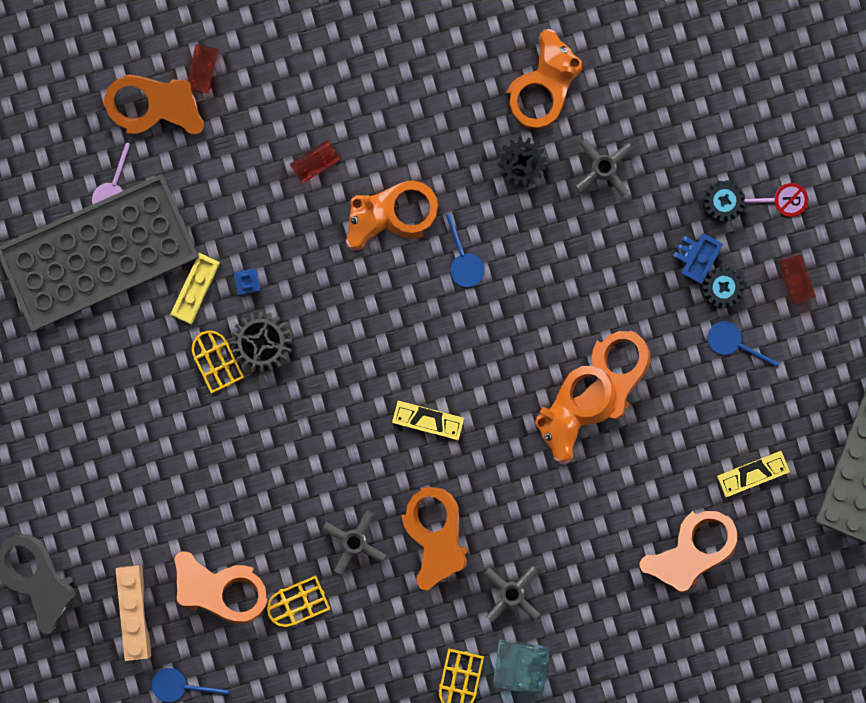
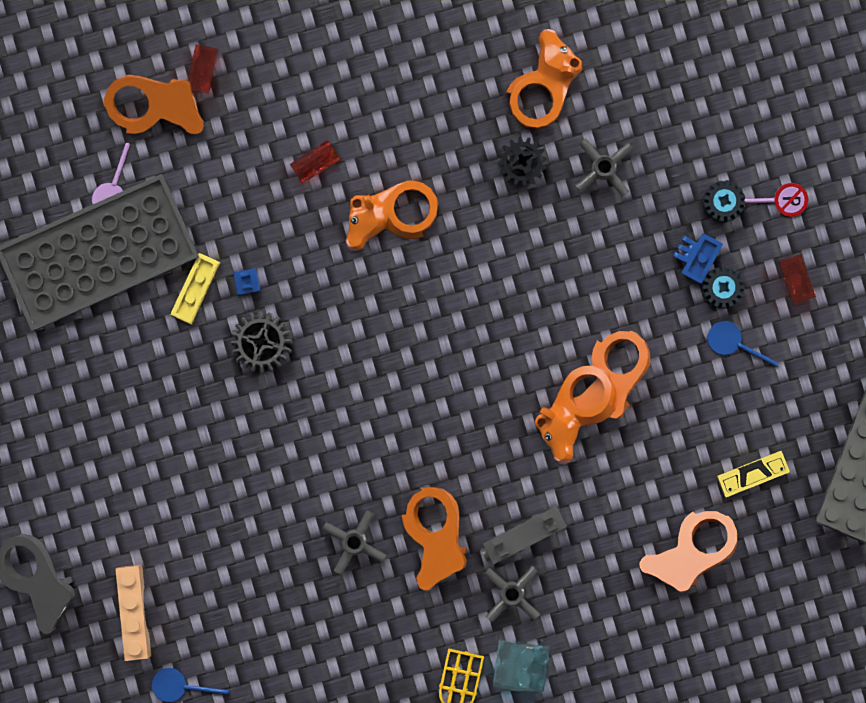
animal [174,552,268,624] -> none
yellow window [192,331,244,394] -> none
yellow window [267,576,330,627] -> none
light yellow tile [392,401,464,440] -> none
blue piece [446,213,484,287] -> none
none -> dark grey brick [481,506,567,564]

